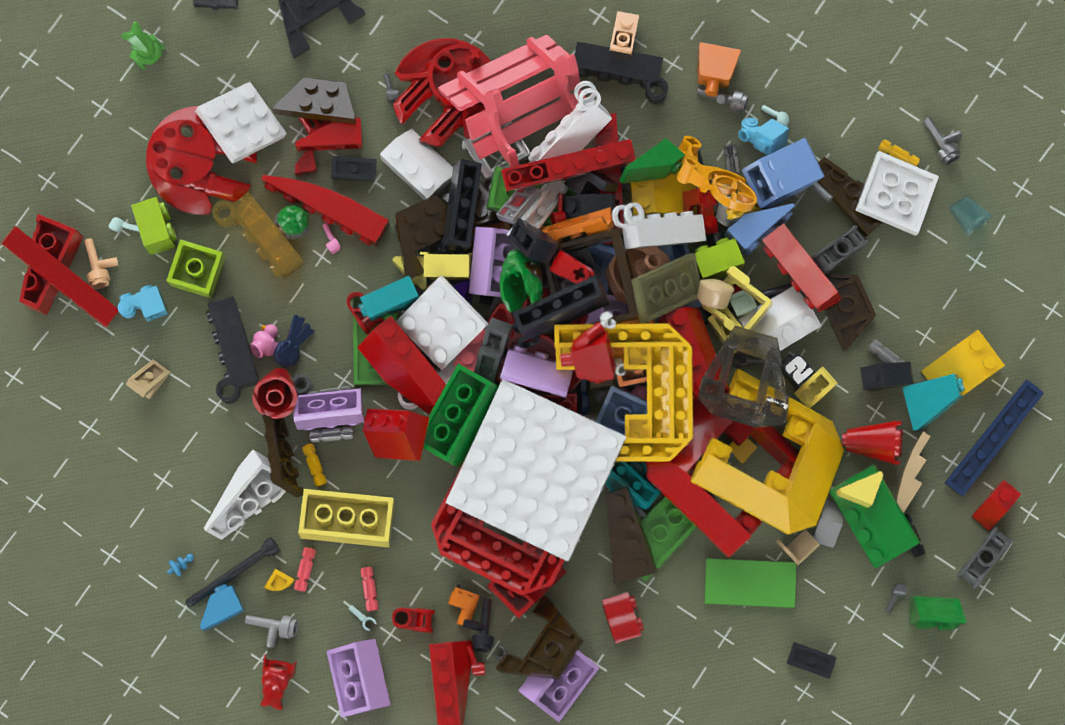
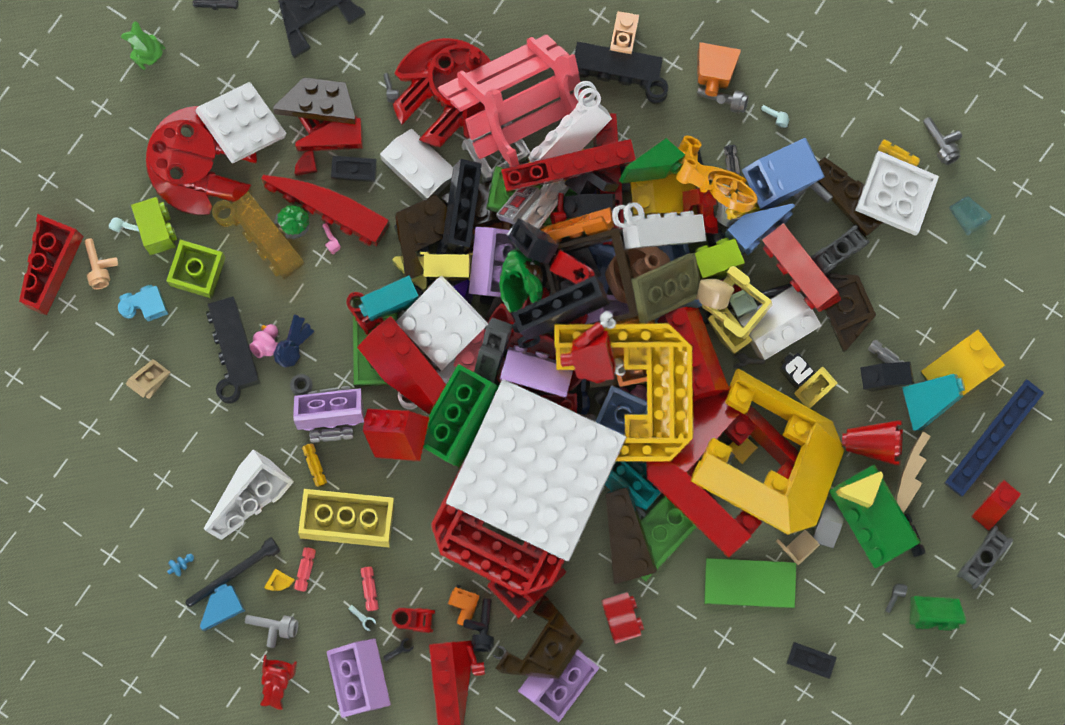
red tile [0,226,118,327] -> none
red cone [252,368,298,419] -> none
dark brown wing [262,414,304,498] -> none
clear smoke windscreen [698,325,789,427] -> none
medium azure brick [738,118,789,155] -> none
none -> black hand [383,638,414,661]

